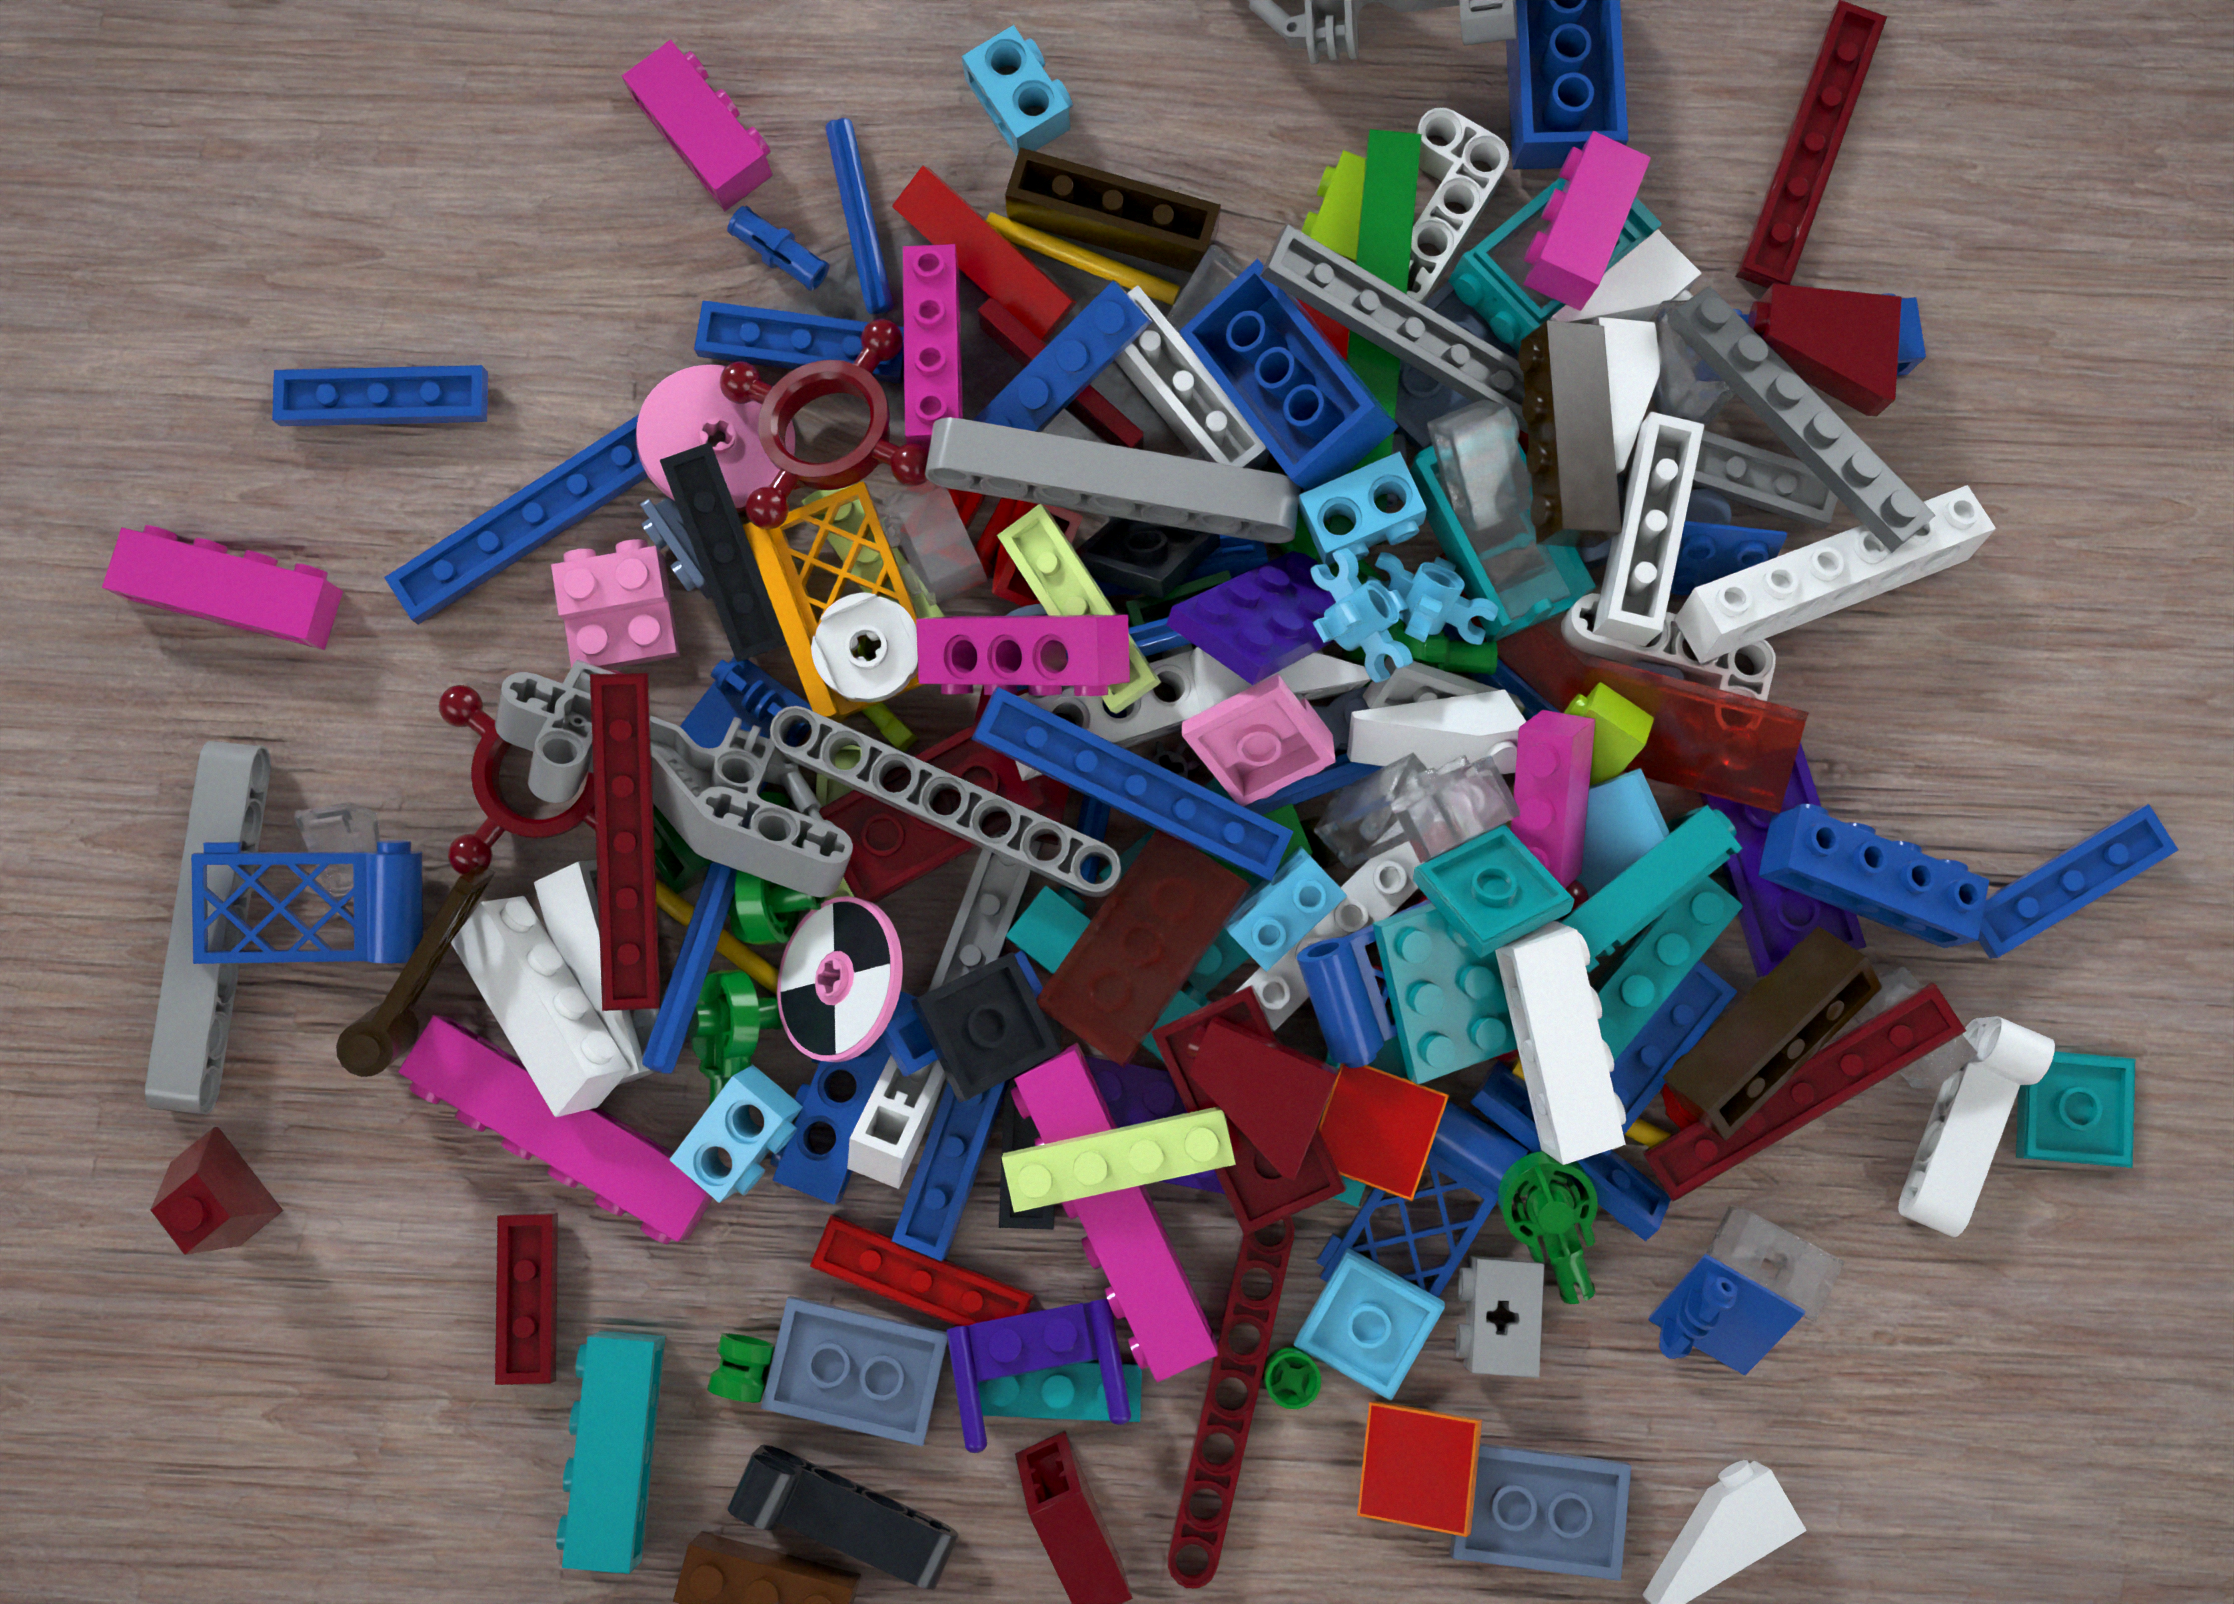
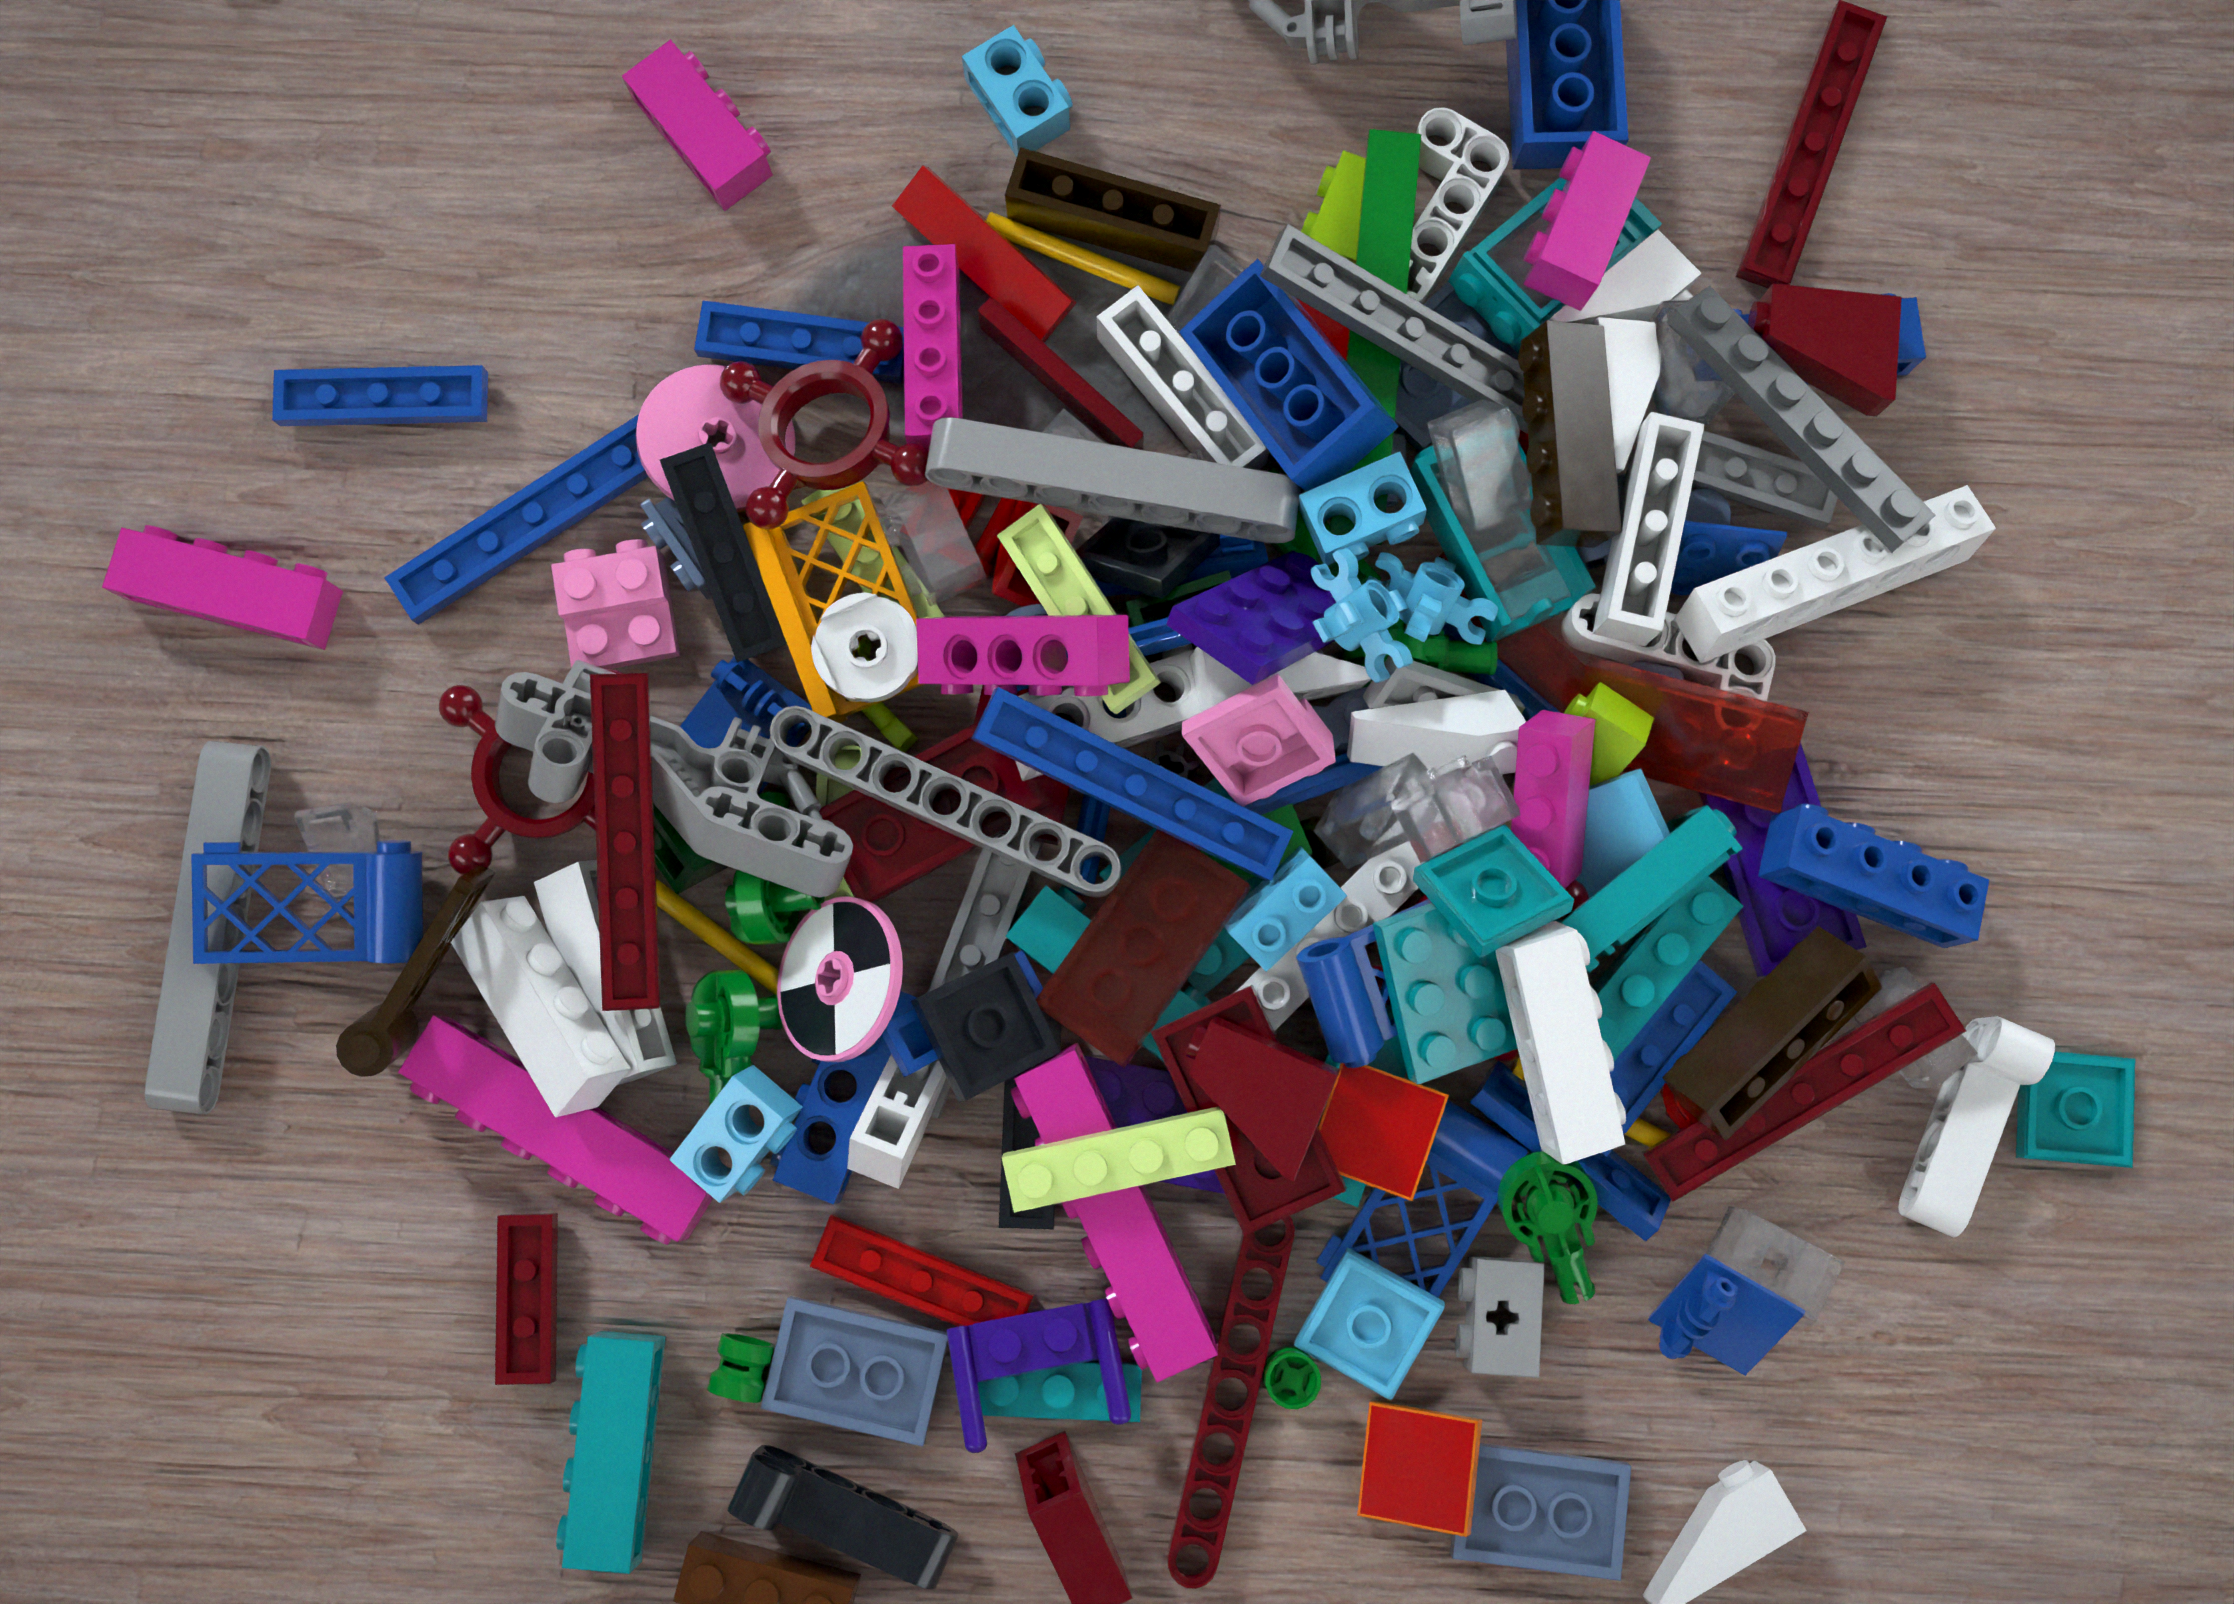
dark red slope [150,1127,283,1255] -> none
blue axle [642,862,737,1074] -> none
blue pin [727,205,830,291] -> none
blue axle [825,118,894,315] -> none
blue plate [891,1078,1011,1261] -> none
blue plate [972,280,1153,432] -> none
blue plate [1978,804,2179,959] -> none

